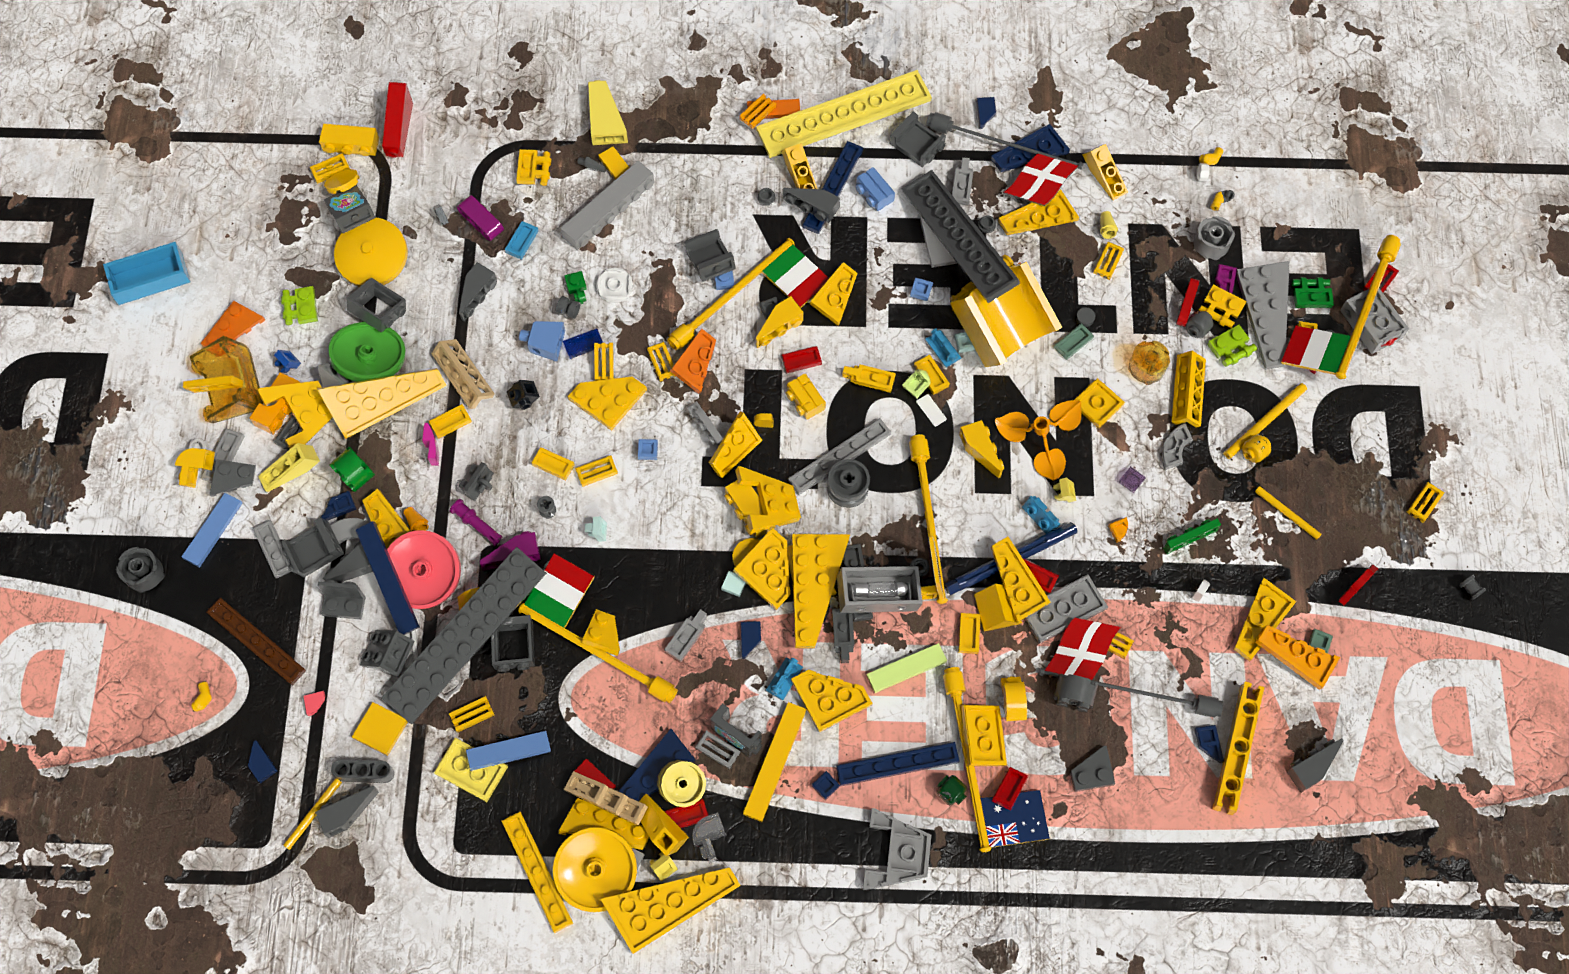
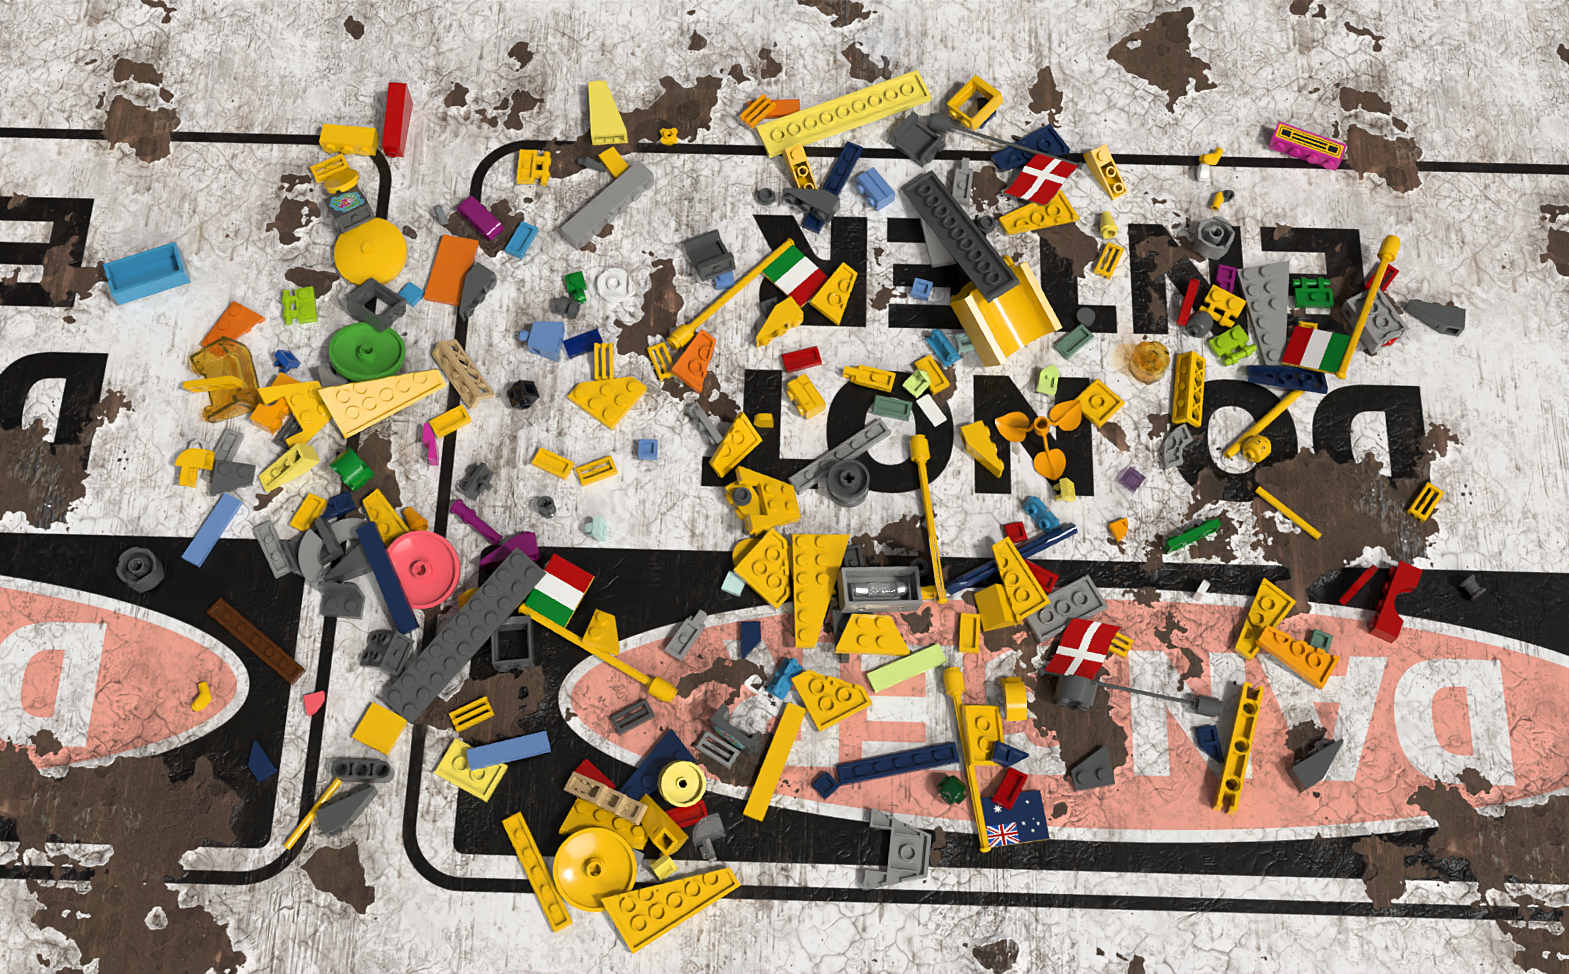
none -> yellow tile [289,492,327,533]
none -> light grey tile [298,528,325,583]
none -> dark azure tile [398,282,425,307]
none -> orange tile [424,234,479,307]
none -> dark grey tile [610,698,655,736]
none -> yellow plate [660,128,678,145]
none -> dark grey plate [732,487,752,506]
none -> yellow wing [834,614,910,656]
none -> sand green tile [872,395,913,422]
none -> yellow window [946,74,1003,131]
none -> dark blue tile [989,740,1029,768]
none -> red tile [1003,521,1028,544]
none -> yellowish green plate [1036,364,1059,396]
none -> dark blue wing [1246,365,1328,394]
none -> brick [1268,121,1347,171]
none -> red arch [1369,560,1423,644]
none -> dark grey slope [1404,299,1466,337]

